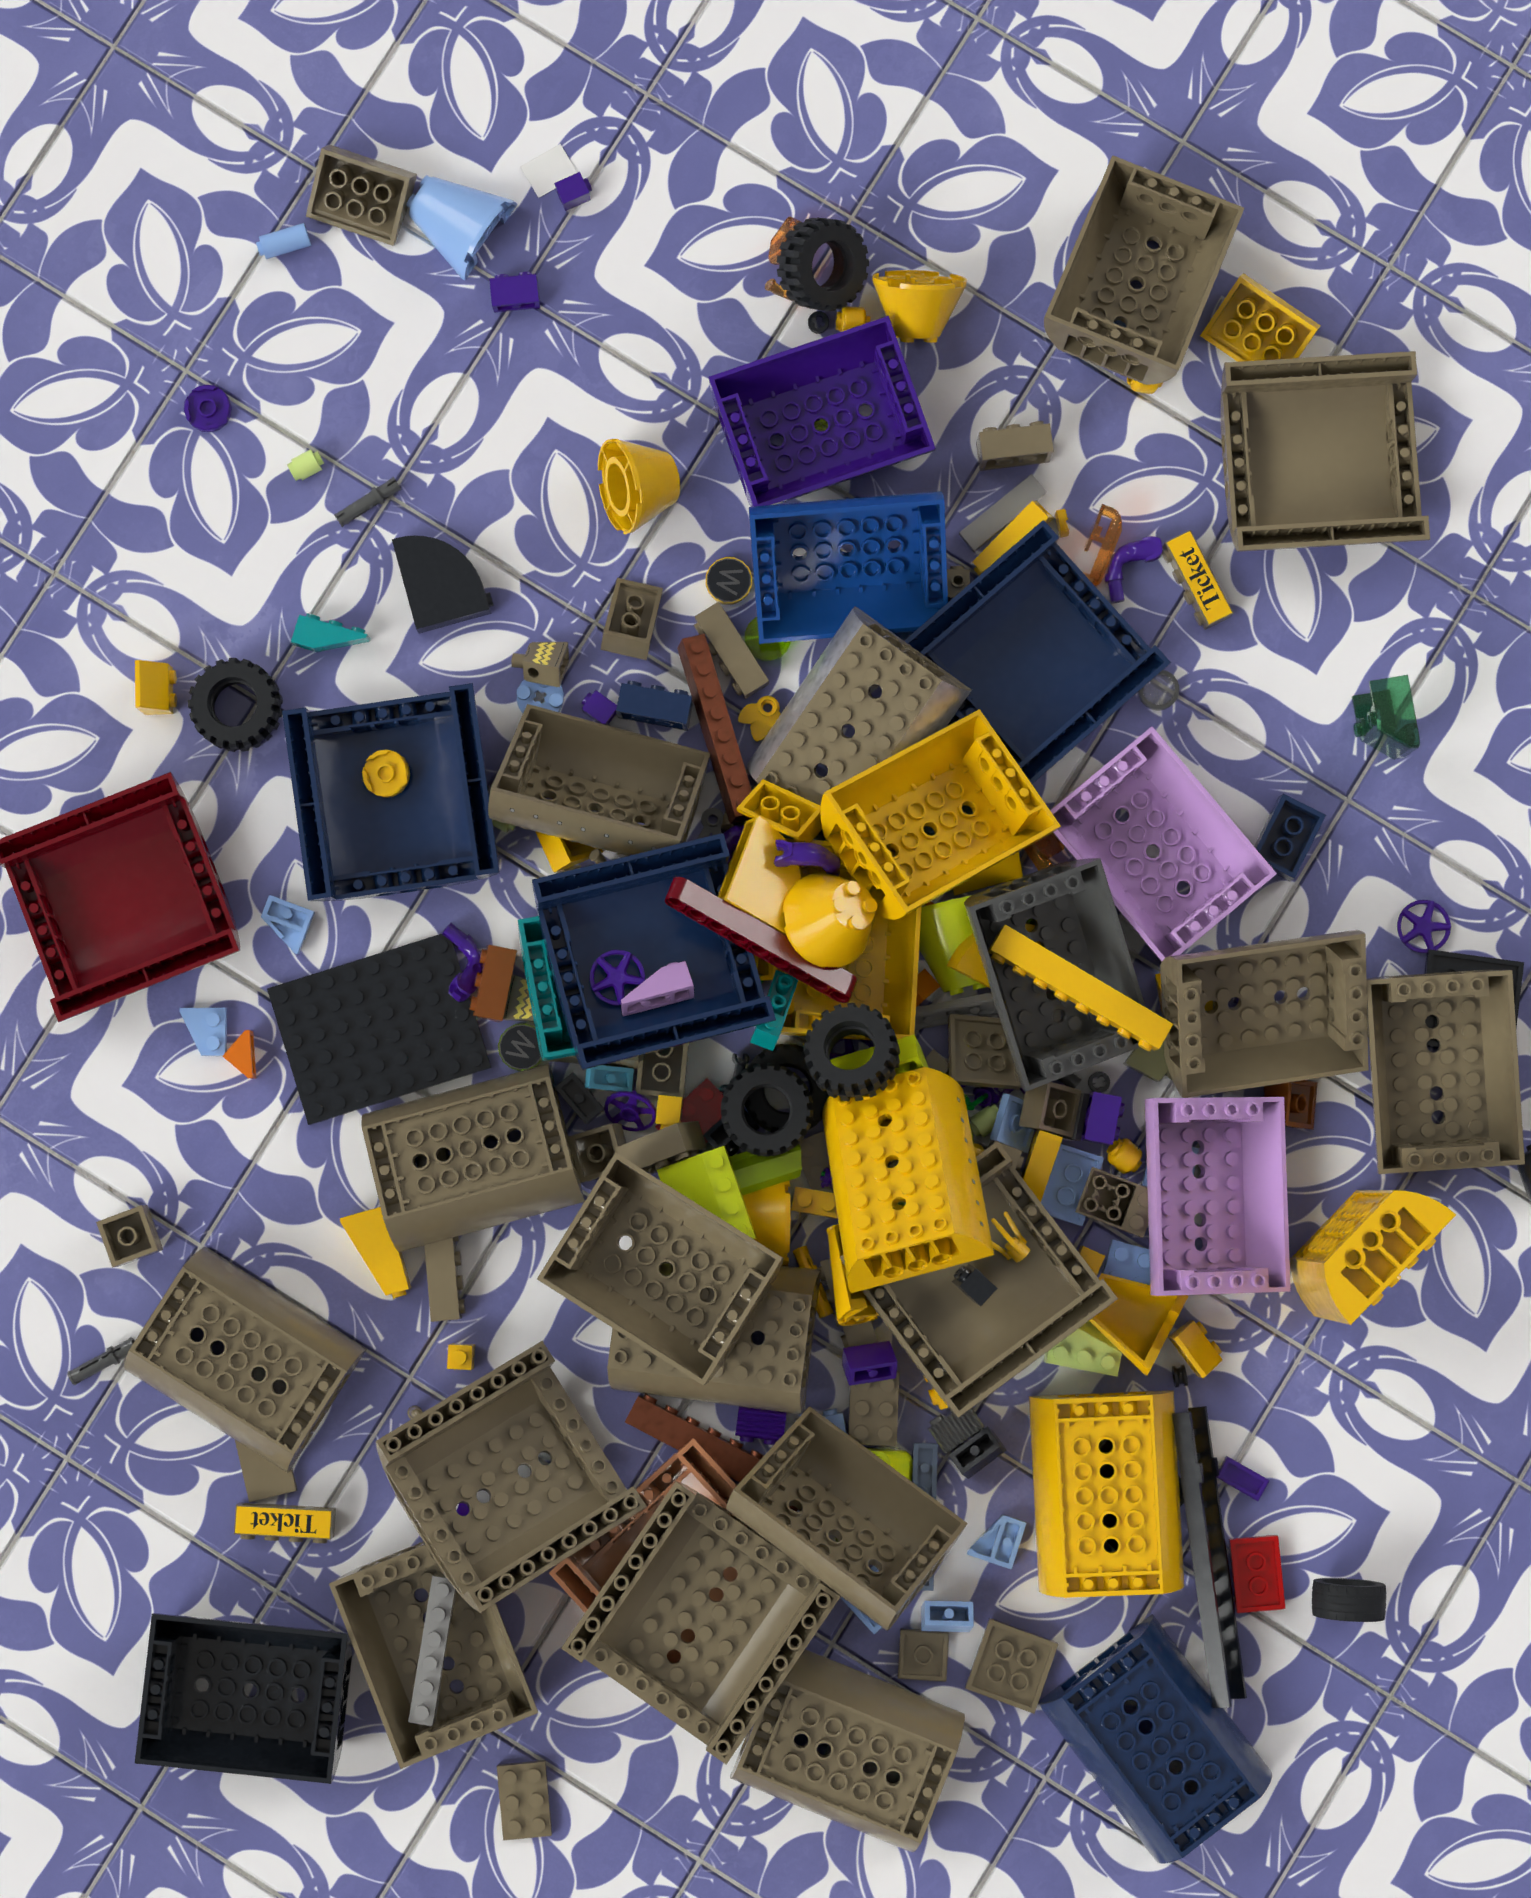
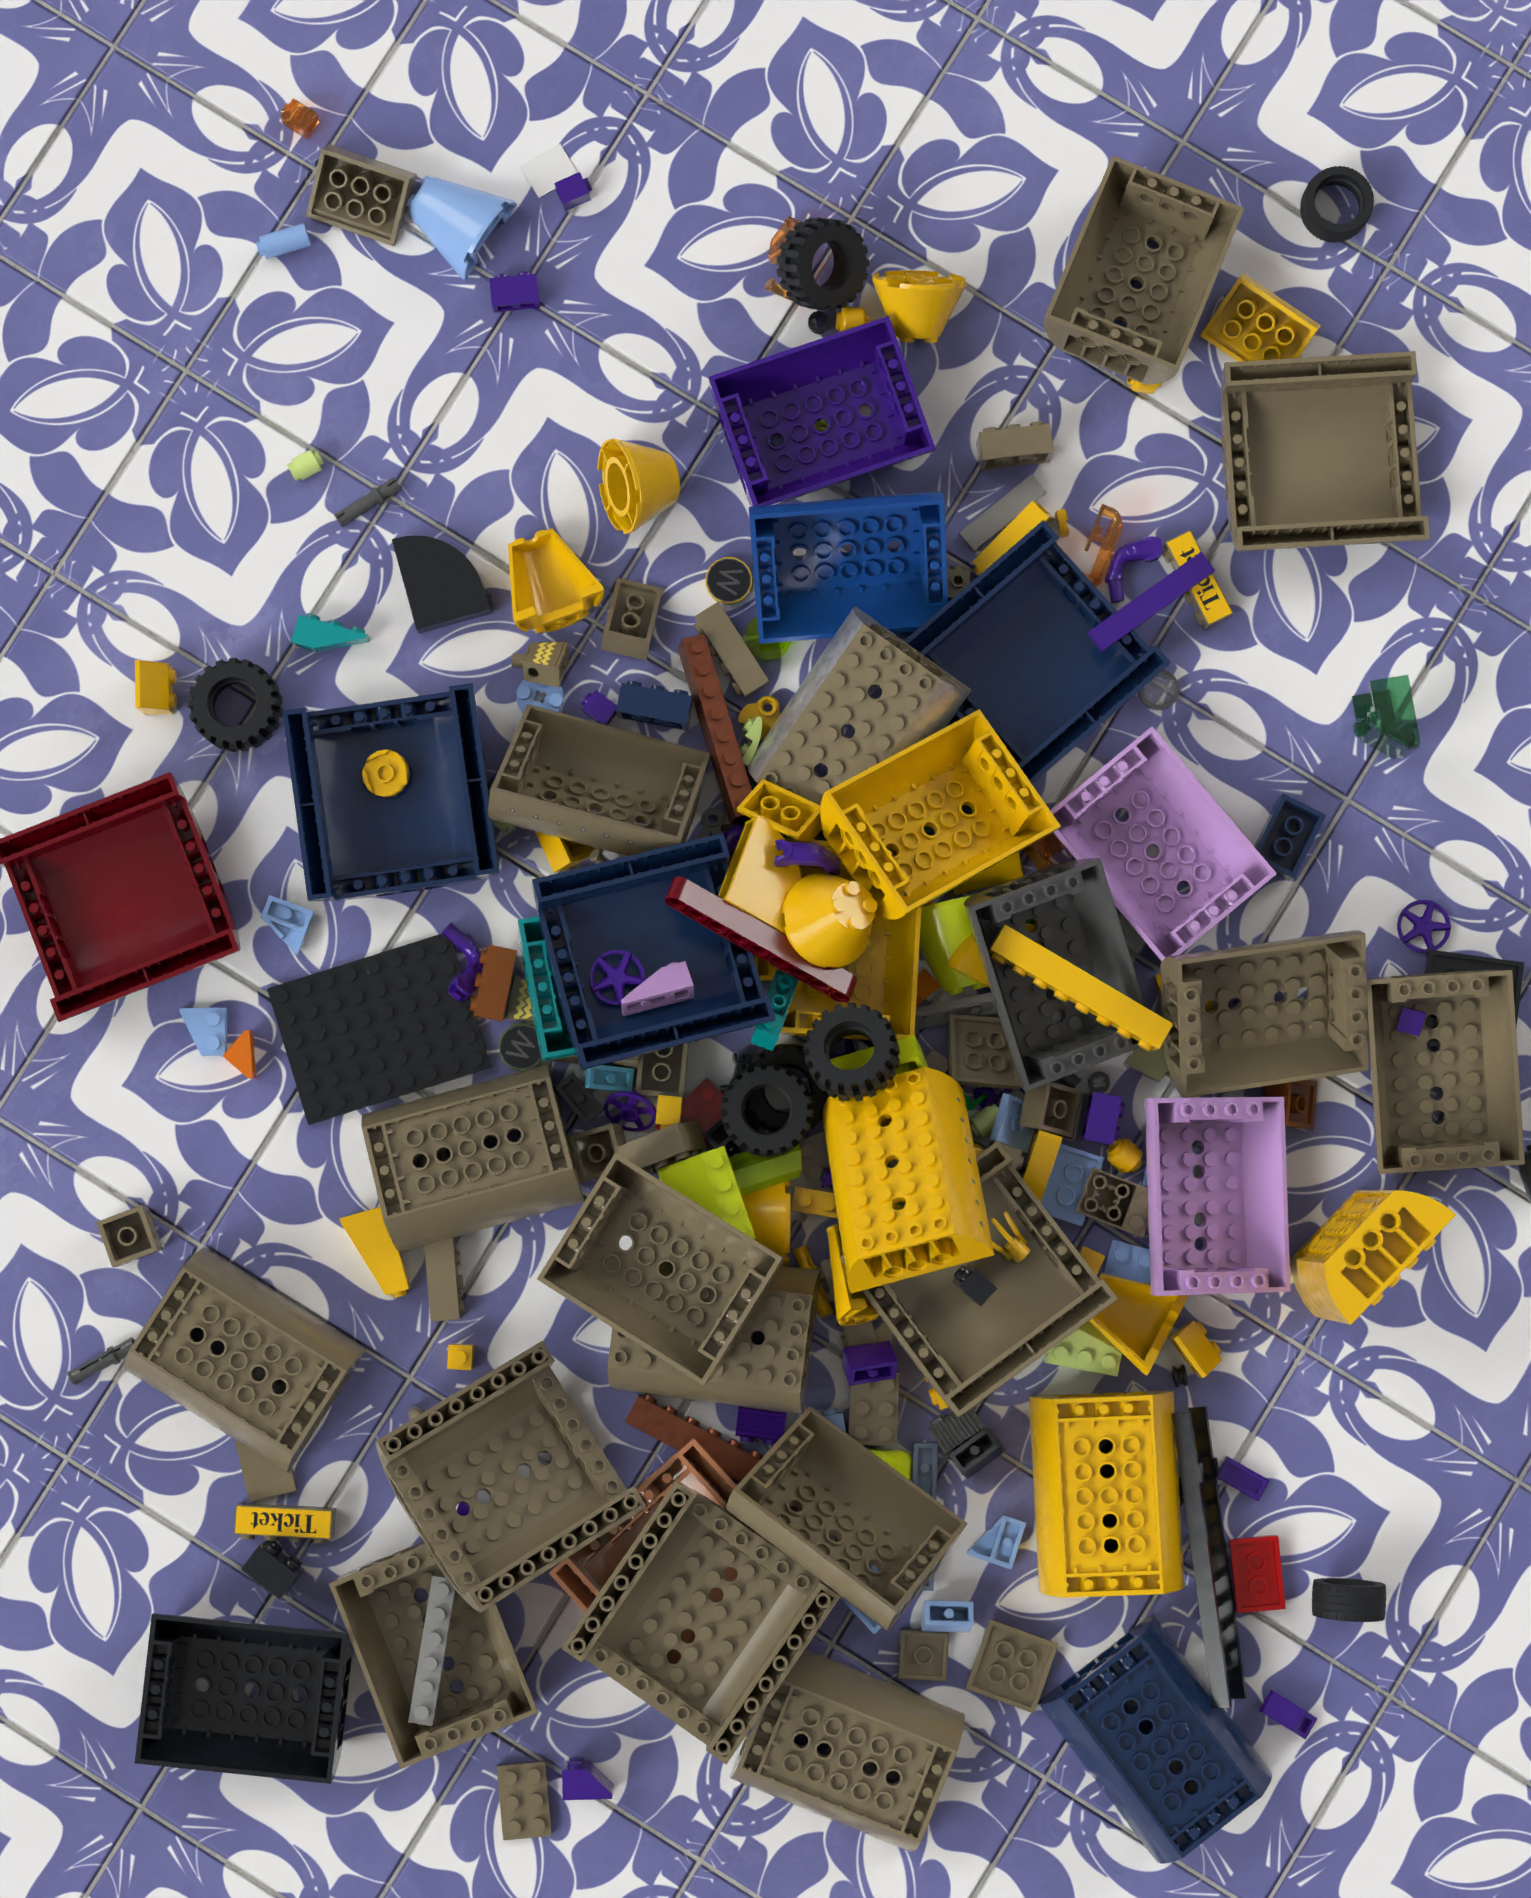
dark purple tile [184,385,232,432] -> none
none -> black brick [241,1540,305,1599]
none -> clear orange brick [280,98,320,140]
none -> yellow cone [508,528,604,633]
none -> dark purple slope [562,1757,614,1800]
none -> yellowish green slope [739,716,762,767]
none -> dark purple tile [1087,552,1215,653]
none -> dark purple slope [1259,1690,1318,1740]
none -> black tyre [1300,166,1374,243]
none -> dark purple tile [1395,1006,1426,1036]

